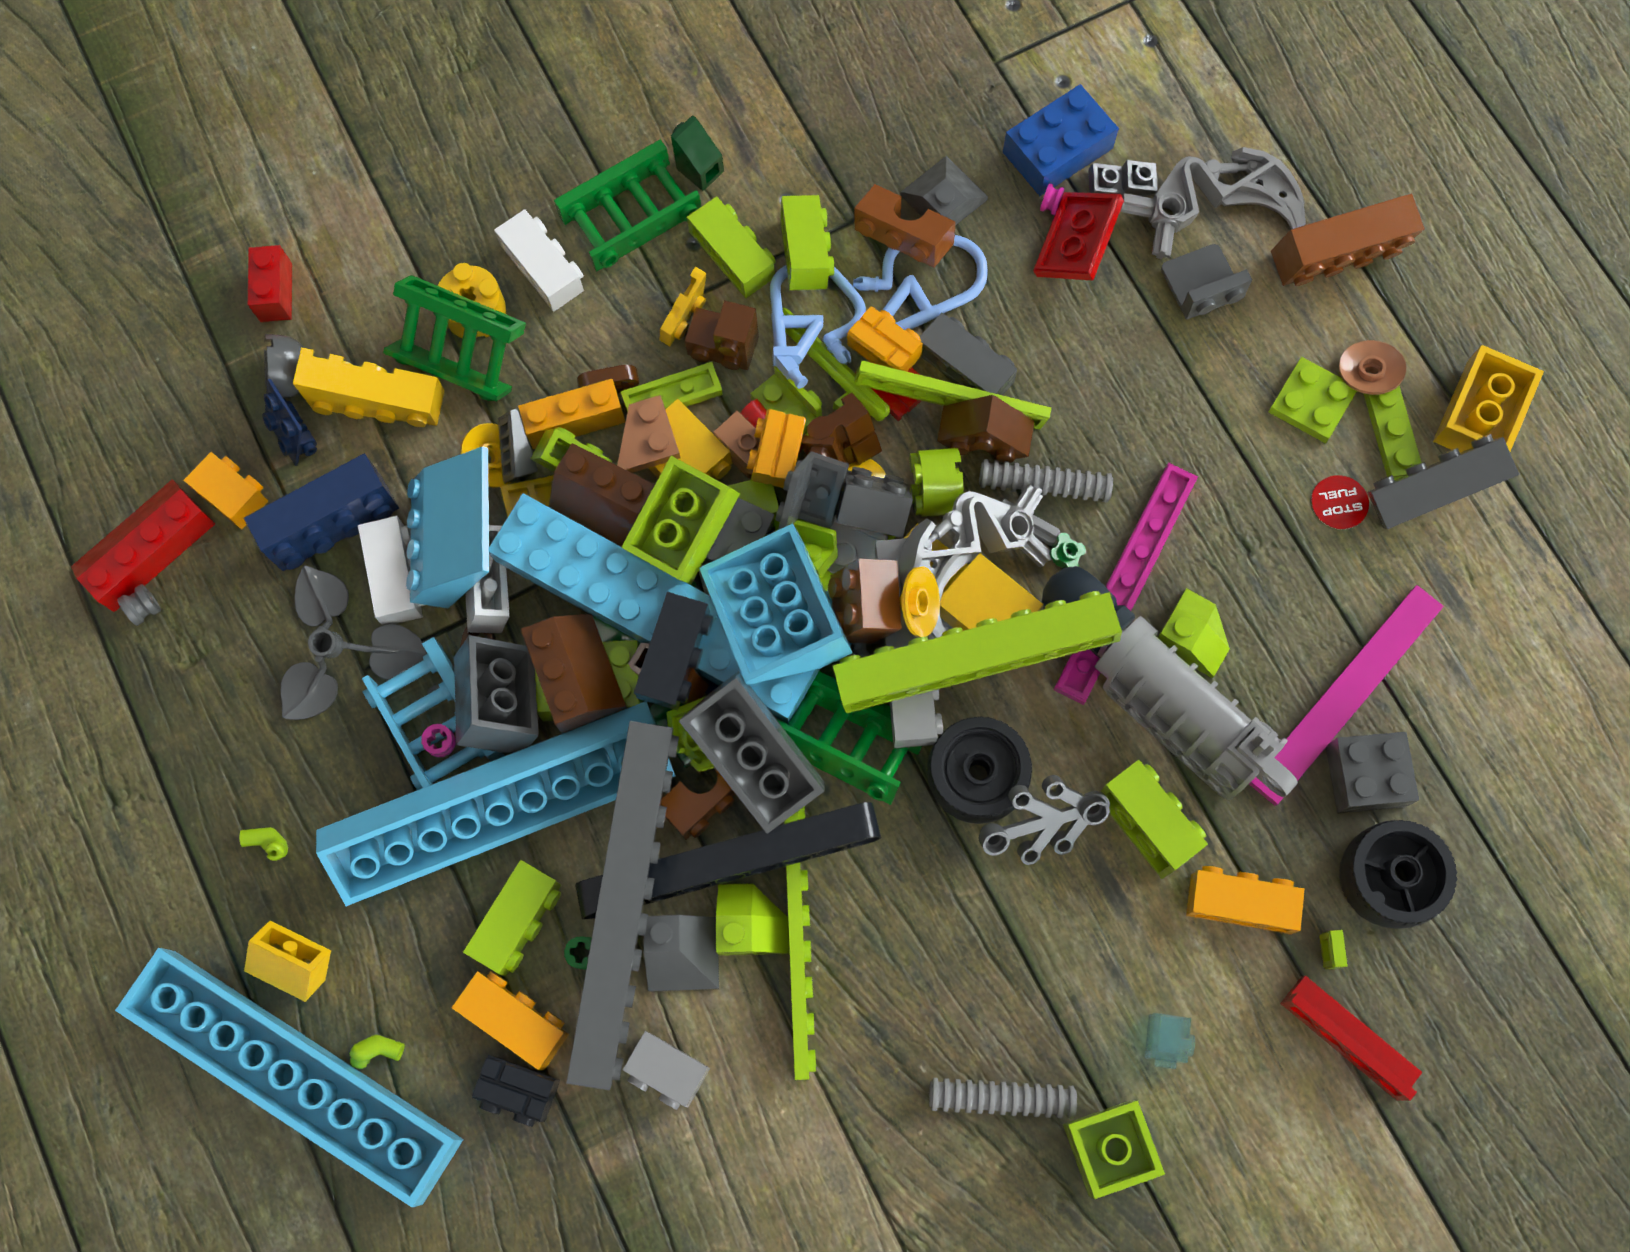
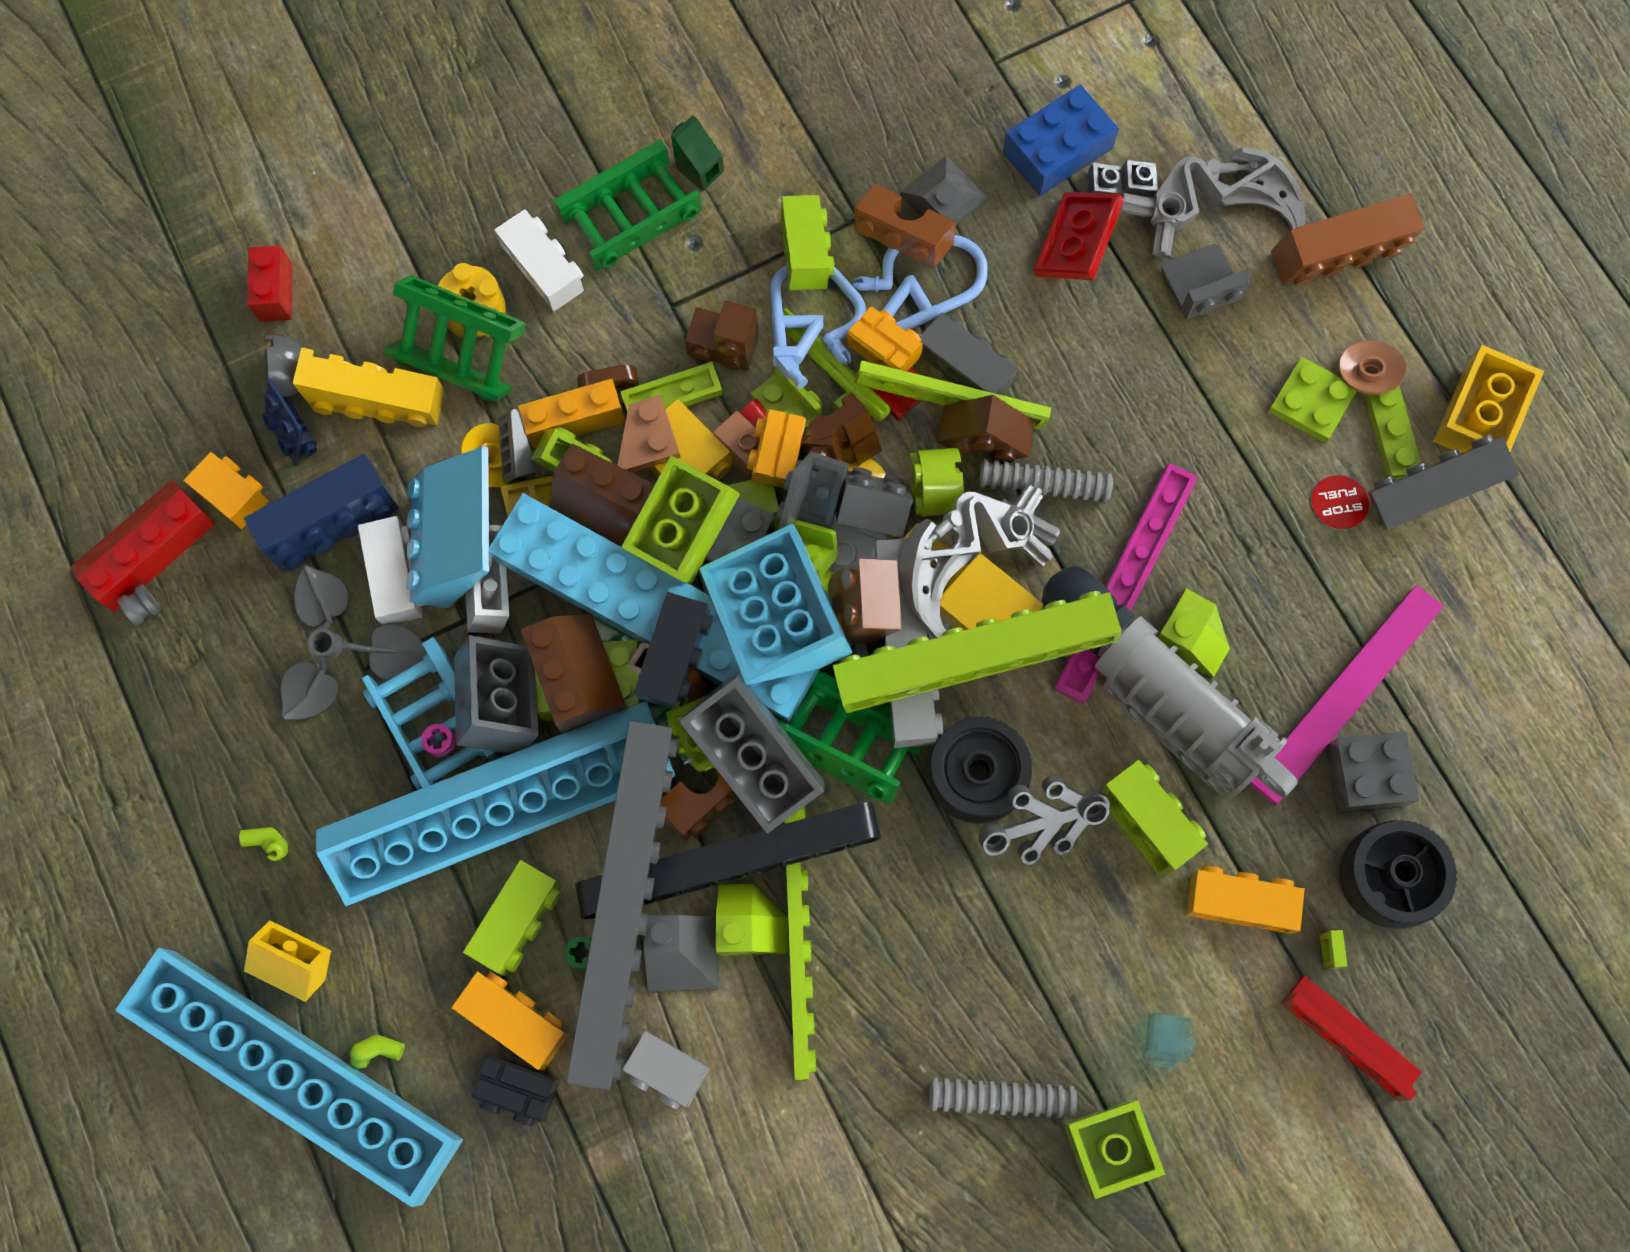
yellow wing [659,266,706,347] -> none
lime brick [687,196,776,299] -> none
yellow dish [900,566,940,637] -> none
dark pink bush [1040,183,1064,216] -> none
plate [1050,533,1086,568] -> none

